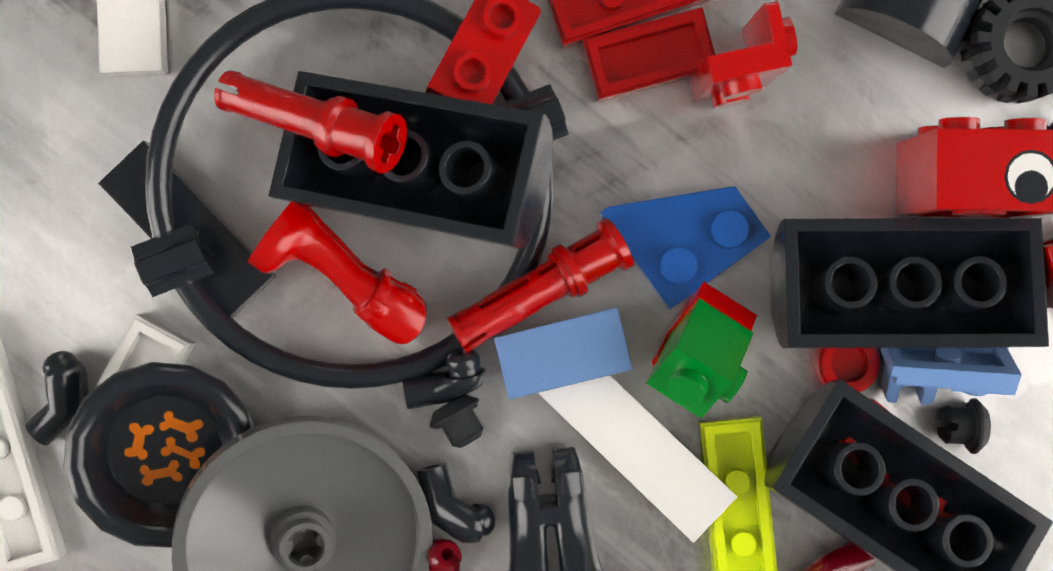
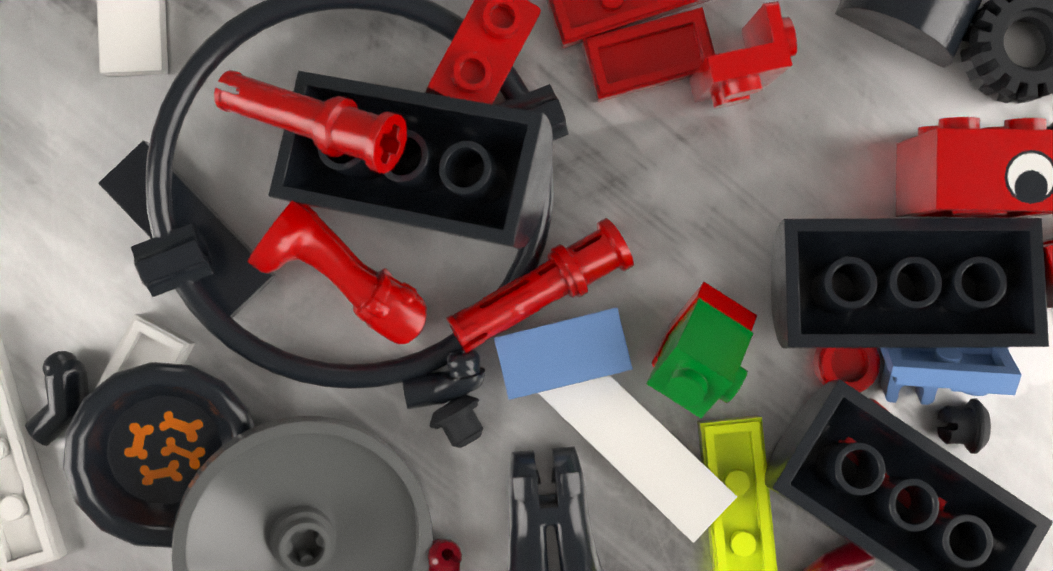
black arm [417,463,496,544] -> none
blue wing [599,186,772,310] -> none

